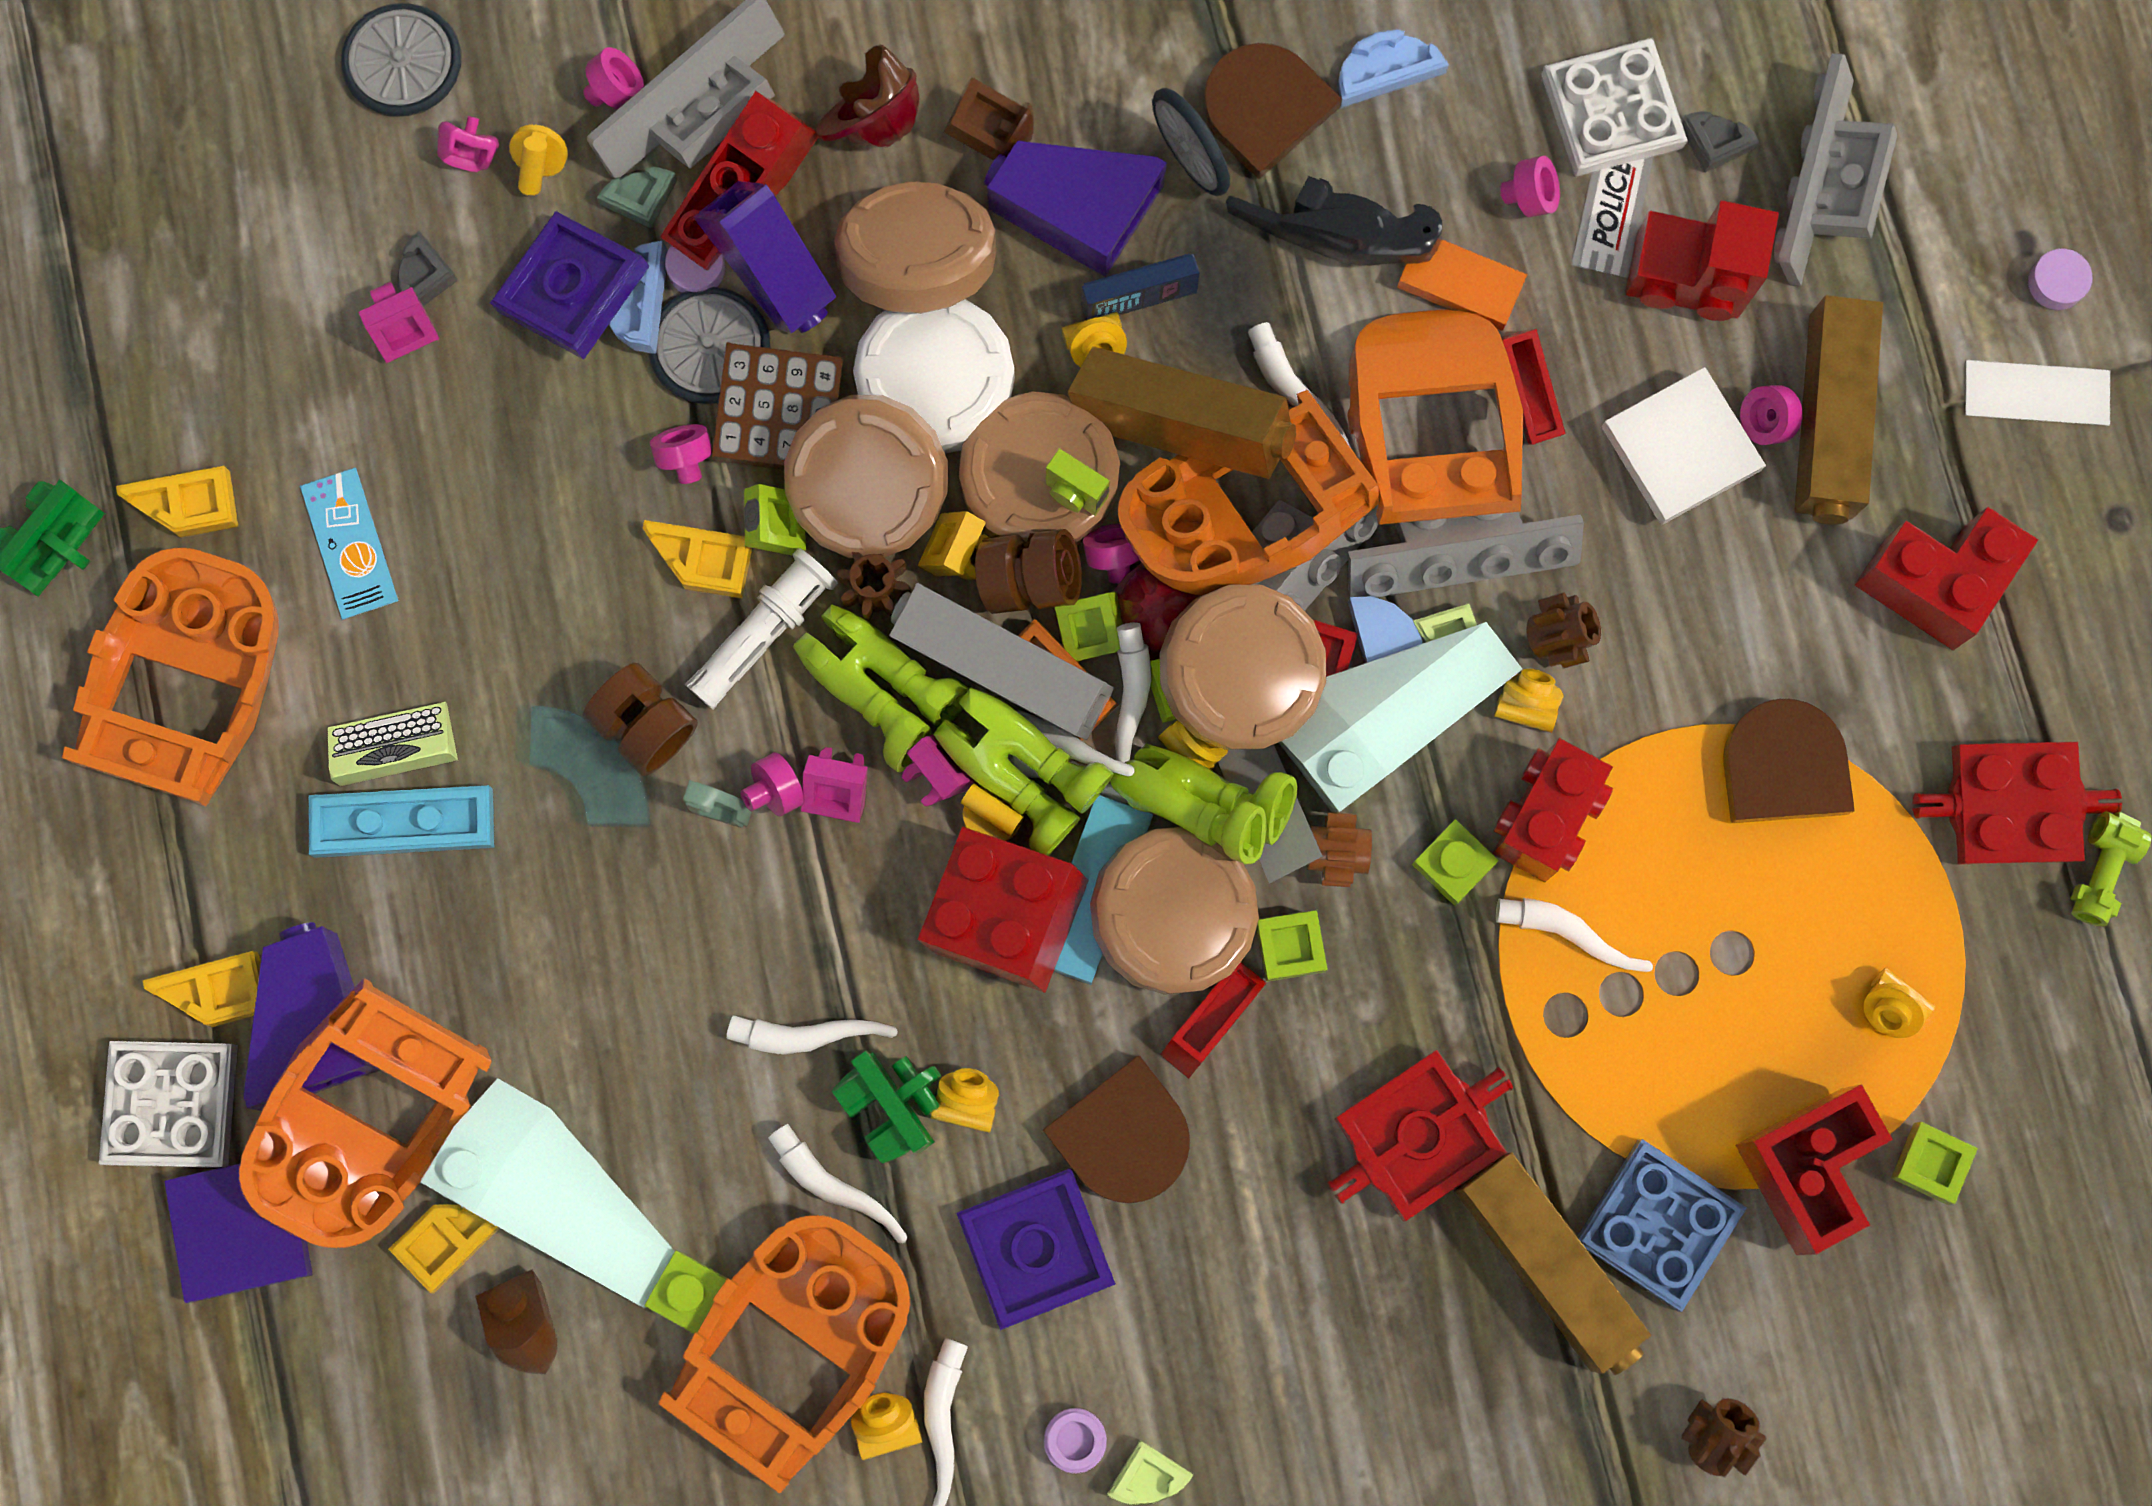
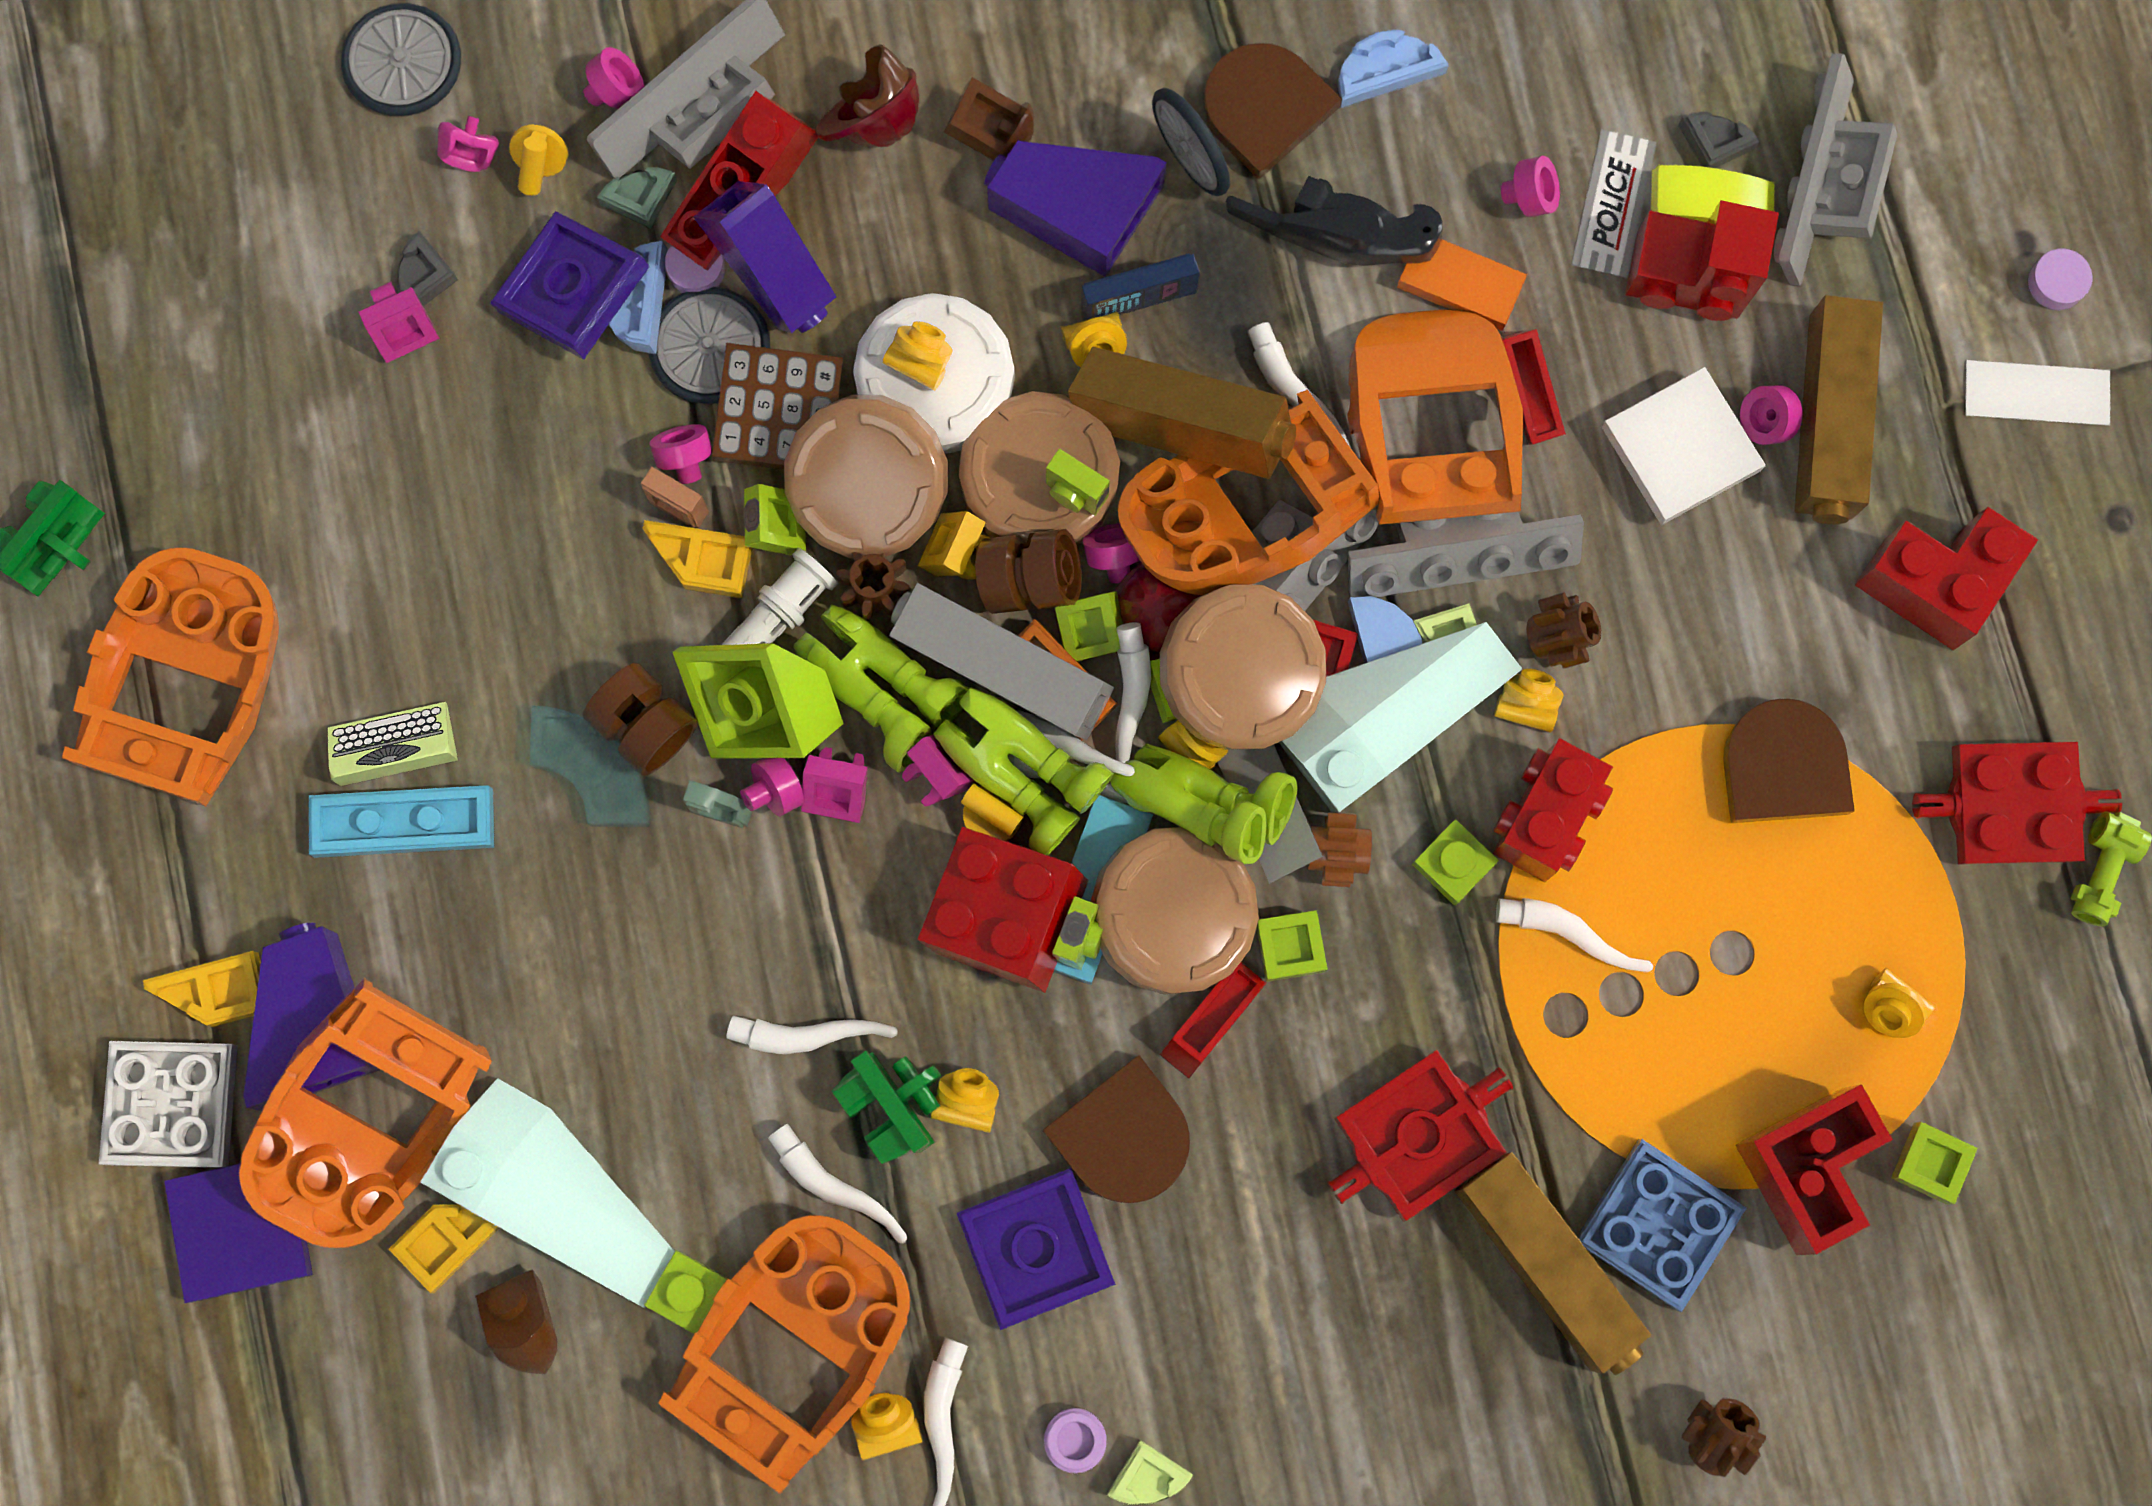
yellow tile [116,466,238,538] -> none
medium azure sticker [300,467,399,620] -> none
medium nougat piece [834,182,996,314] -> none
white tile [1541,38,1687,177] -> none
none -> nougat tile [641,467,709,529]
none -> lime slope [672,643,844,759]
none -> yellow plate [882,321,953,391]
none -> lime plate [1052,896,1103,970]
none -> neon yellow slope [1651,165,1775,222]

